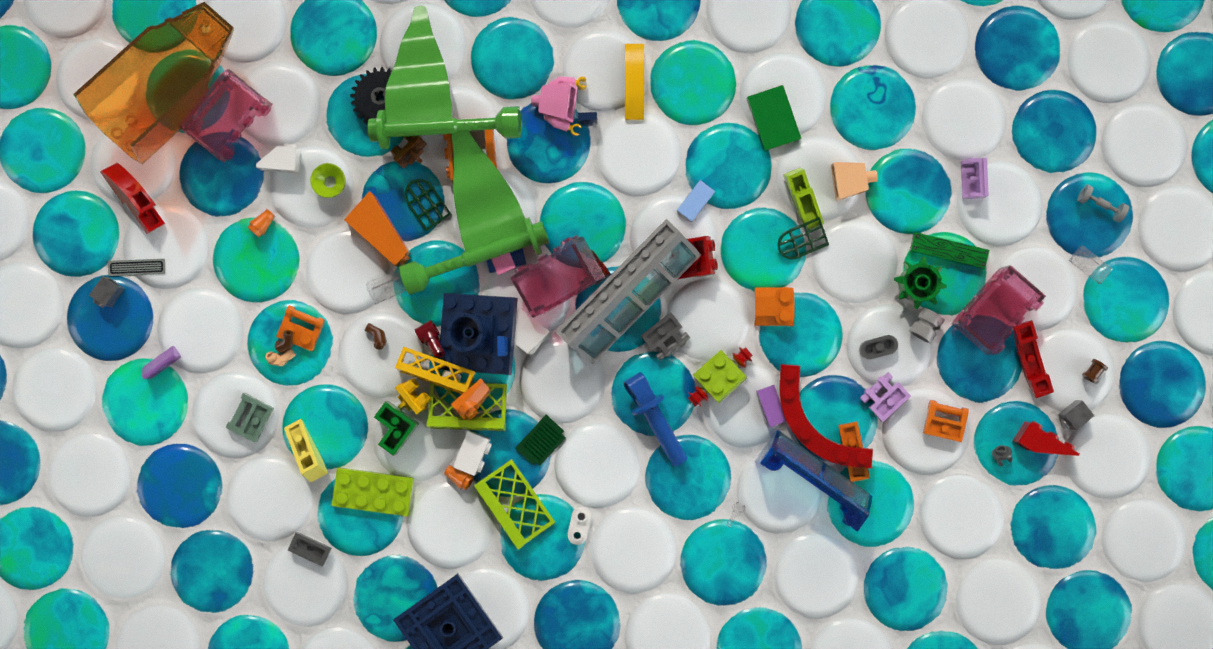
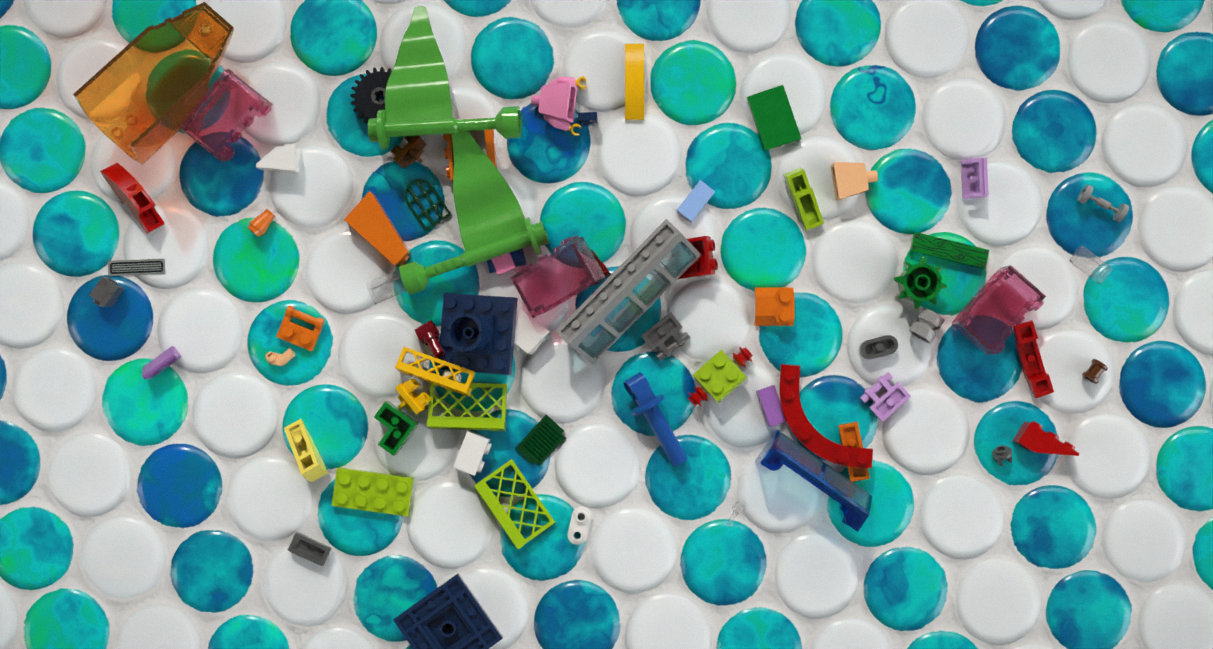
sand green plate [226,393,274,442] -> none
reddish brown arm [275,330,293,353] -> none
lime piece [310,163,346,198] -> none
reddish brown arm [365,323,387,350] -> none
orange cone [444,465,474,490] -> none
orange slope [451,379,491,420] -> none
blue tile [497,336,508,356] -> none
dark green window [777,217,829,259] -> none
orange plate [923,400,969,442] -> none
flat silver brick [1058,400,1095,430] -> none

